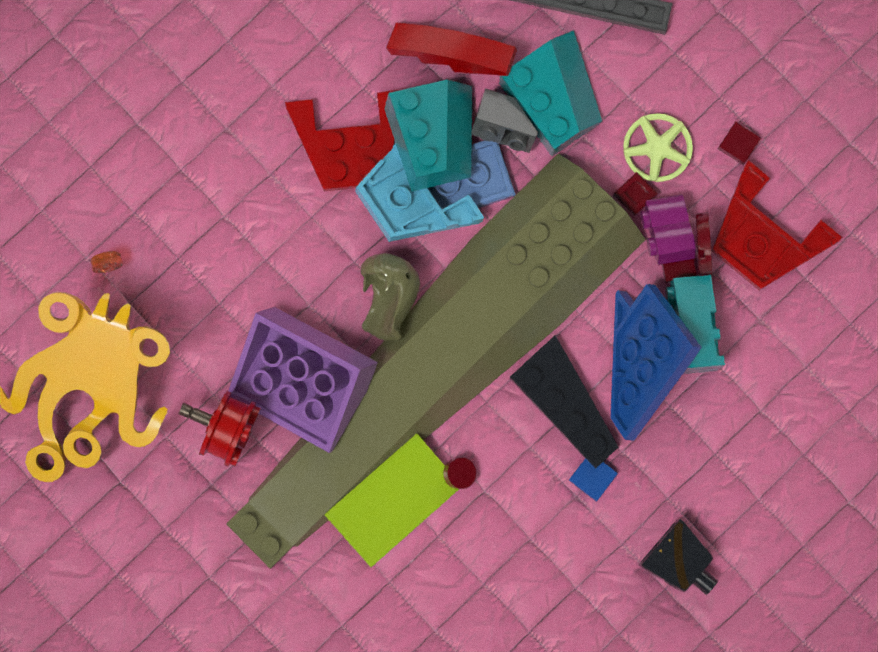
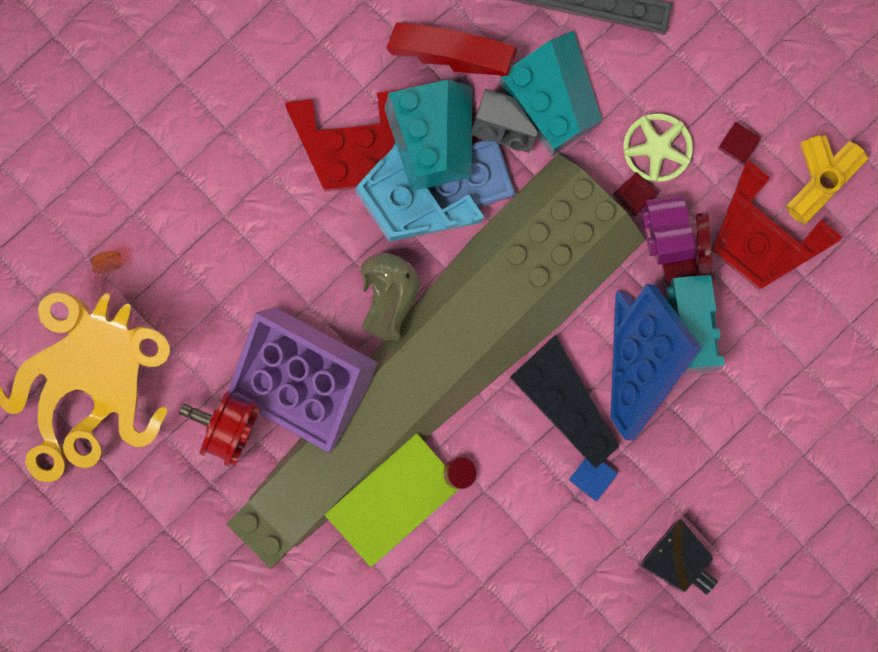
none -> yellow piece [785,135,869,226]

